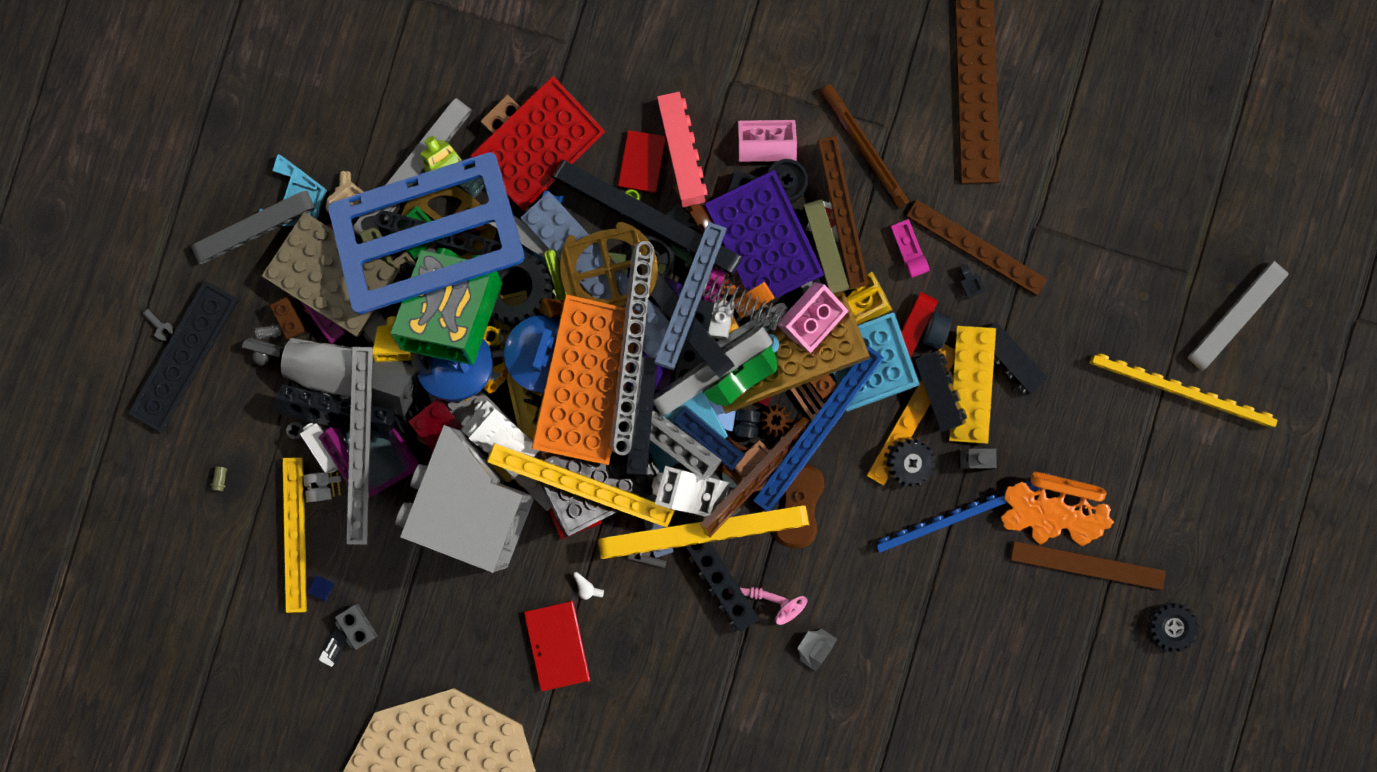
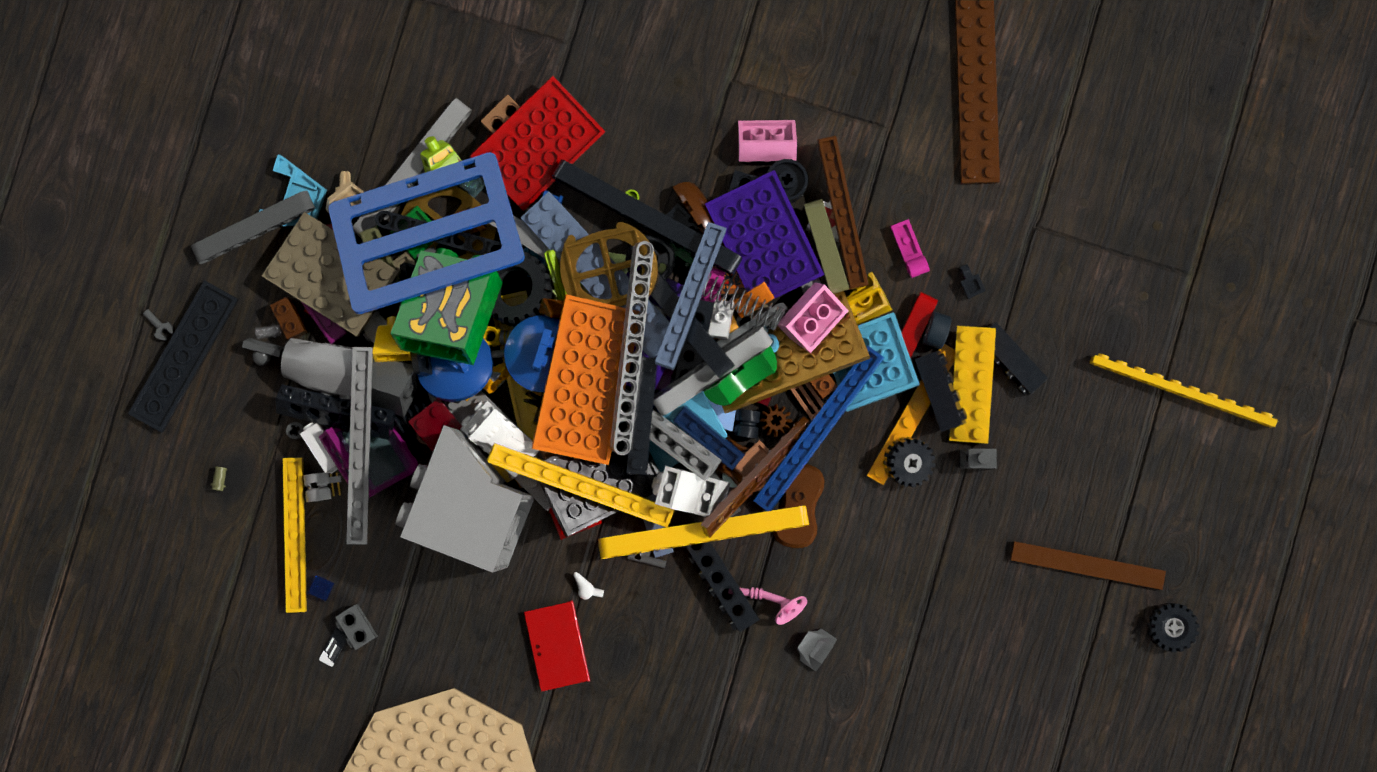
red tile [618,130,666,193] -> none
coral brick [657,92,708,207] -> none
reddish brown piece [820,84,910,209] -> none
blue plate [875,473,1057,553] -> none
reddish brown plate [906,200,1047,296] -> none
orange plant [1001,472,1114,546] -> none
light grey beam [1187,261,1289,371] -> none

